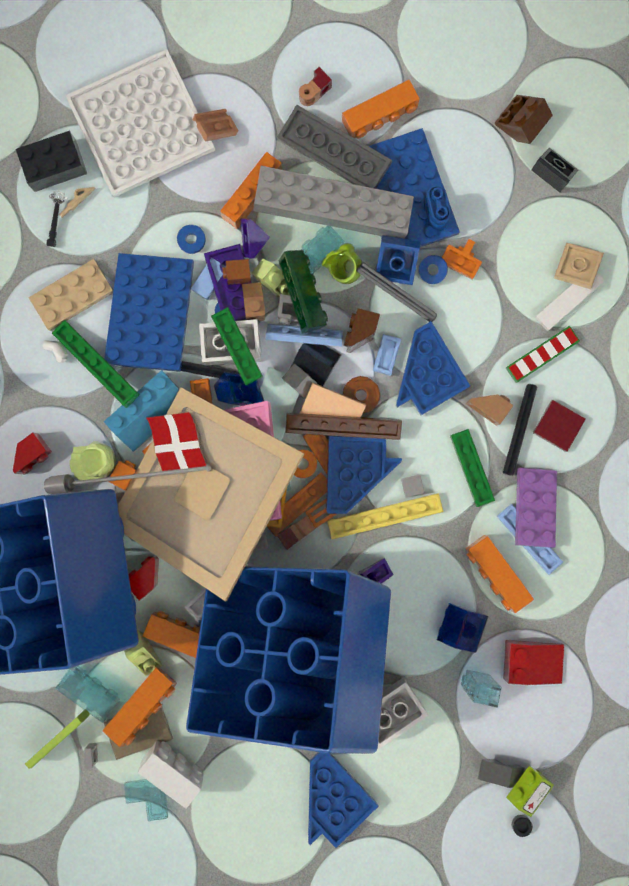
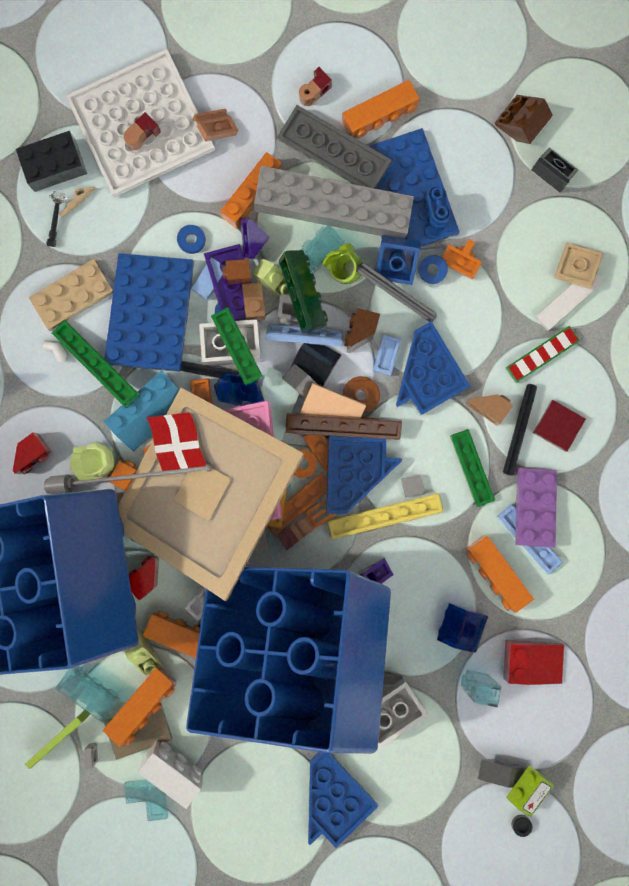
none -> leg [123,112,161,150]

